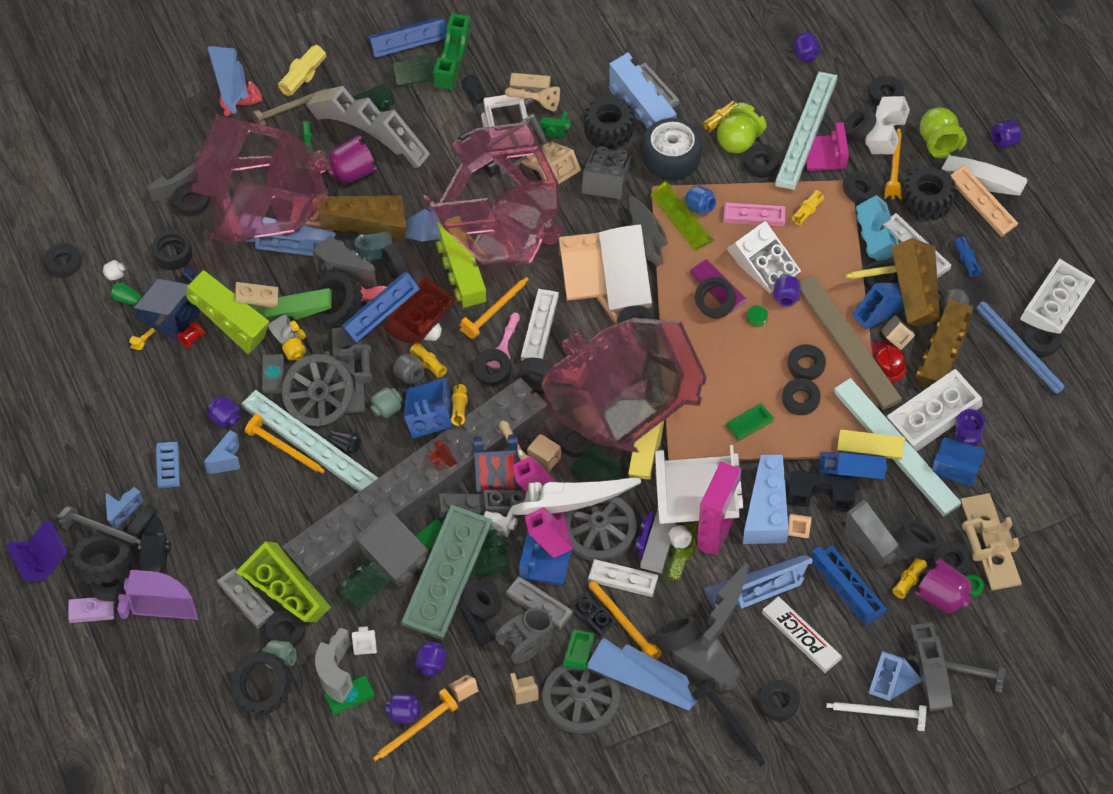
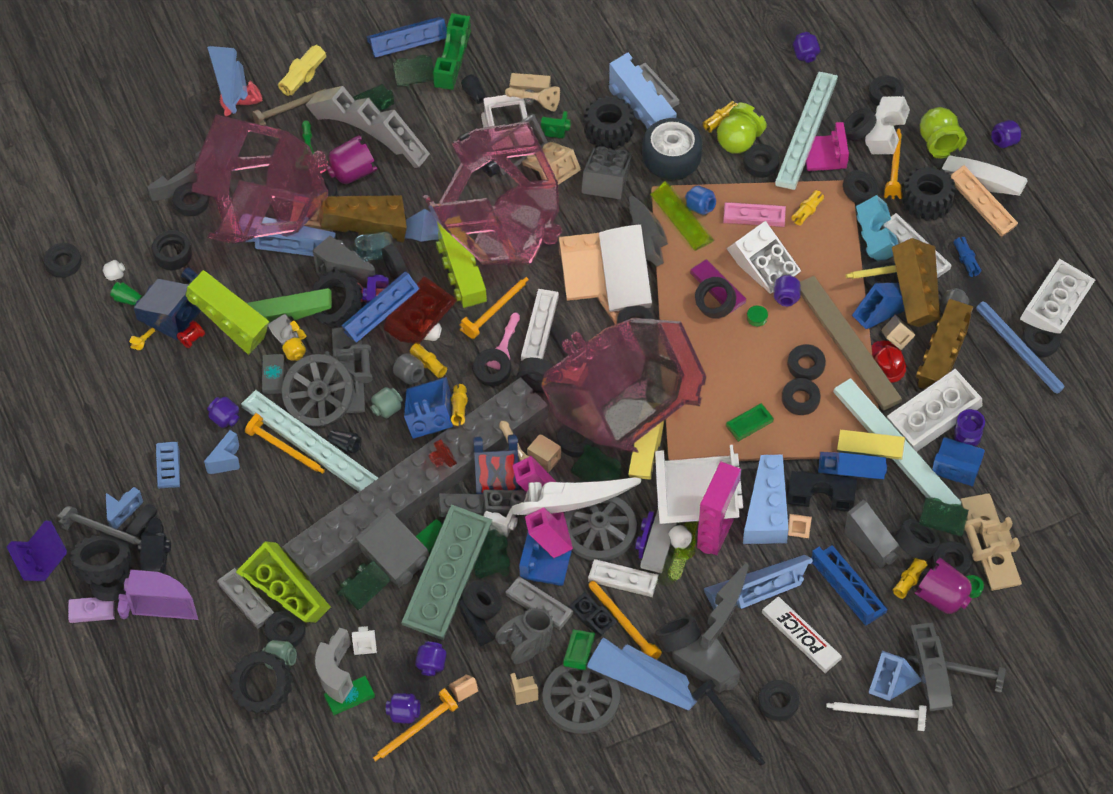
tan bracket [234,282,278,308] -> none
none -> dark purple bracket [363,275,389,303]
none -> clear green bracket [919,497,969,537]

